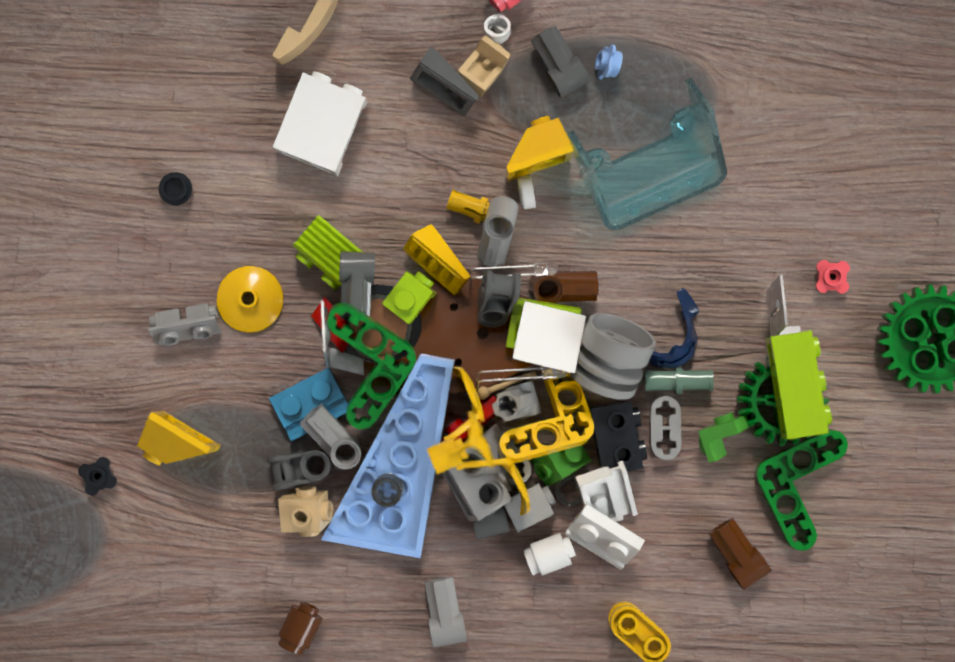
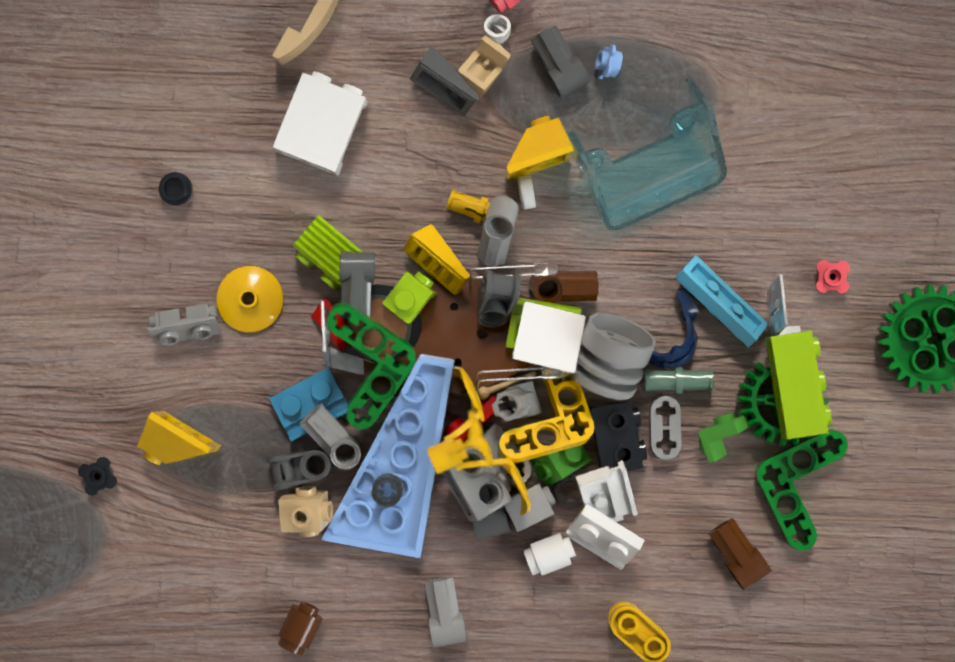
none -> medium azure plate [675,255,769,348]

